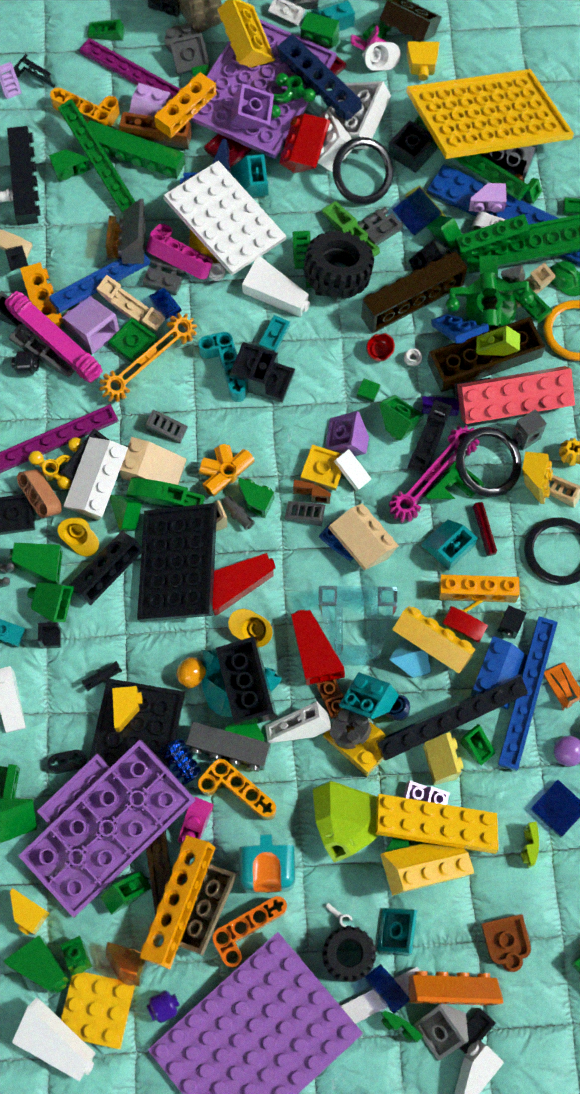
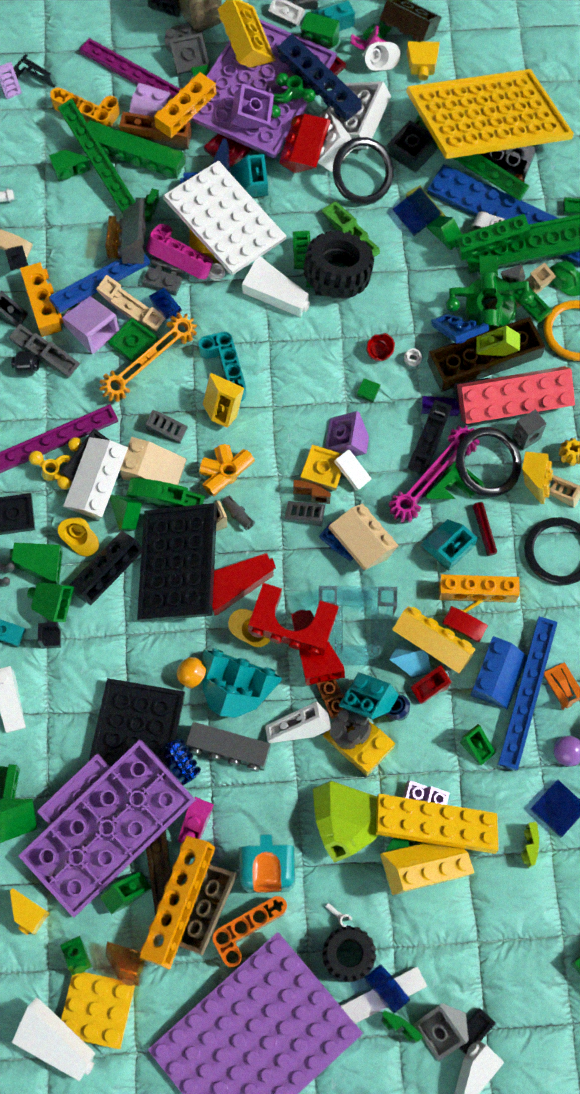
green slope [4,935,70,994] -> none
dark pink arm [5,291,103,383] -> none
black brick [7,126,41,226] -> none
nougat beam [17,469,62,518] -> none
black beam [47,750,87,774] -> none
black pin [82,661,122,692] -> none
green slope [87,19,125,41] -> none
yellow slope [112,686,143,732] -> none
dark purple head [146,990,180,1023] -> none
light orange beam [198,759,276,820] -> none
black slope [216,636,278,725] -> none
green slope [225,722,265,742] -> none
black bracket [230,342,295,403] -> none
green slope [238,478,274,518] -> none
teal plate [259,315,290,352] -> none
dark grey plate [358,207,403,246] -> none
dark brown brick [361,251,467,334] -> none
black plate [376,674,528,761] -> none
teal slope [377,908,417,956] -> none
green slope [379,395,424,441] -> none
black slope [408,239,451,271] -> none
orange slope [408,971,503,1006] -> none
light yellow slope [423,732,463,785] -> none
lavender slope [469,183,506,212] -> none
dark orange plate [481,914,531,972] -> none
black brick [497,605,526,639] -> none
green plate [525,178,542,204] -> none
none -> green plate [144,188,160,222]
none -> yellow slope [203,373,244,428]
none -> red arch [248,583,339,656]
none -> red slope [410,665,452,704]

